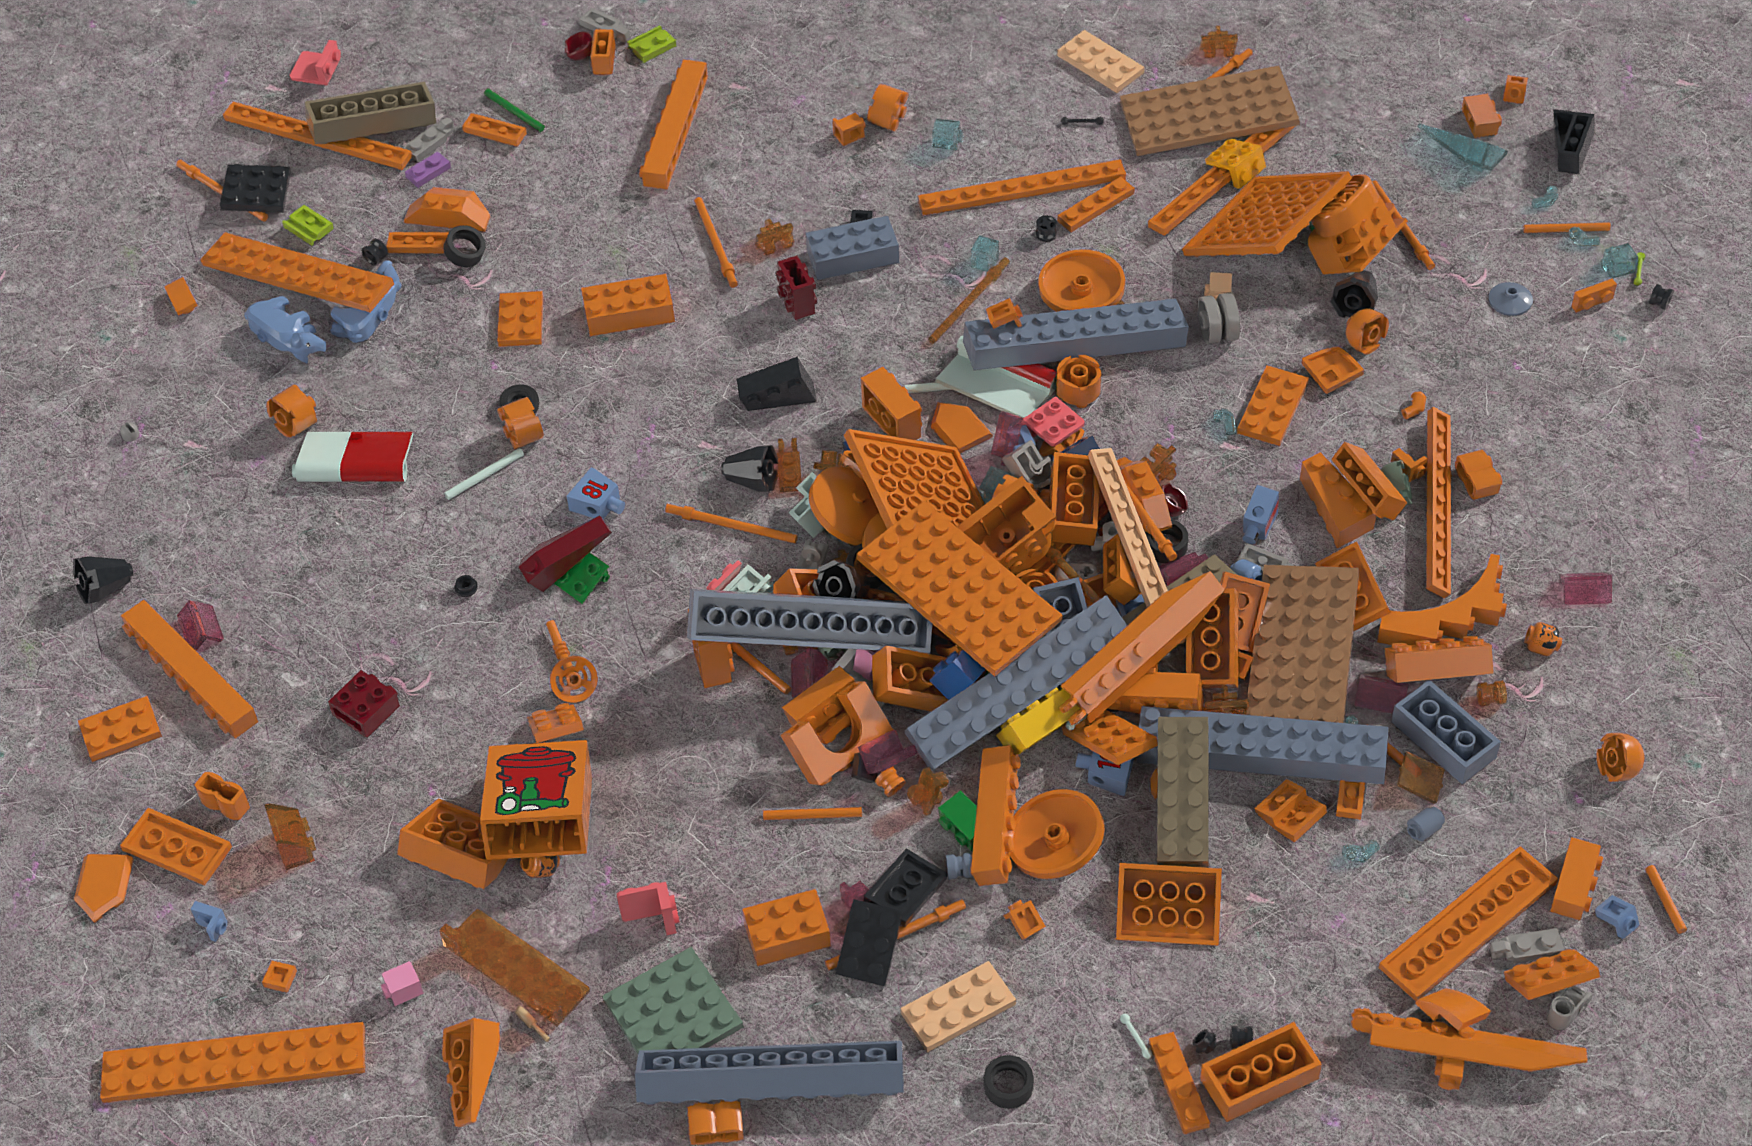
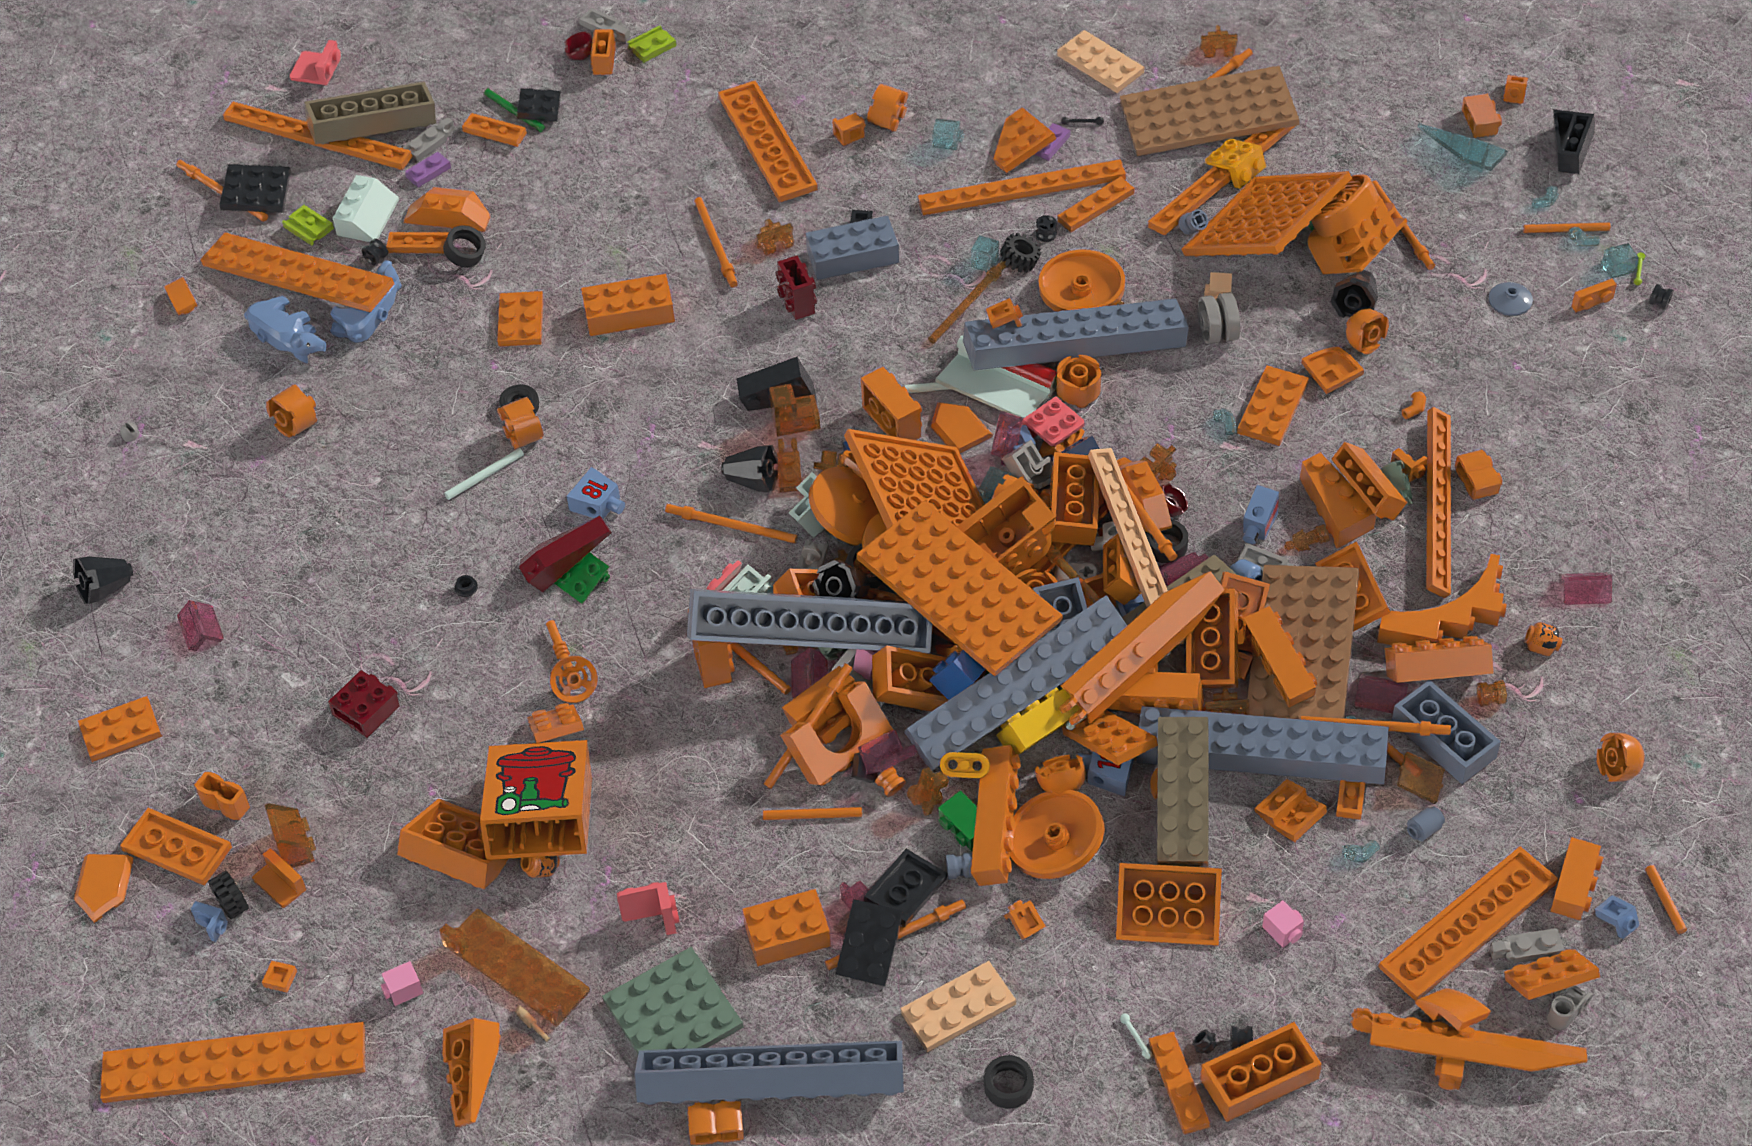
orange brick [121,600,258,739] -> none
door [292,432,413,482] -> none
orange brick [639,59,708,190] -> none
none -> black tyre [208,870,249,920]
none -> orange panel [252,848,307,908]
none -> light aqua slope [333,175,399,242]
none -> black plate [517,88,561,122]
none -> orange plate [718,80,818,203]
none -> orange bar [763,663,853,789]
none -> clear orange brick [769,384,821,437]
none -> light orange plate [940,752,990,778]
none -> orange plate [993,107,1056,173]
none -> black tyre [999,233,1041,273]
none -> medium lavender plate [1034,123,1070,161]
none -> orange cylinder [1035,755,1086,793]
none -> sand blue wheel [1179,209,1208,235]
none -> orange wedge [1243,606,1318,707]
none -> bright pink brick [1262,900,1304,948]
none -> clear orange piece [1284,524,1330,552]
none -> orange bar [1301,716,1451,736]

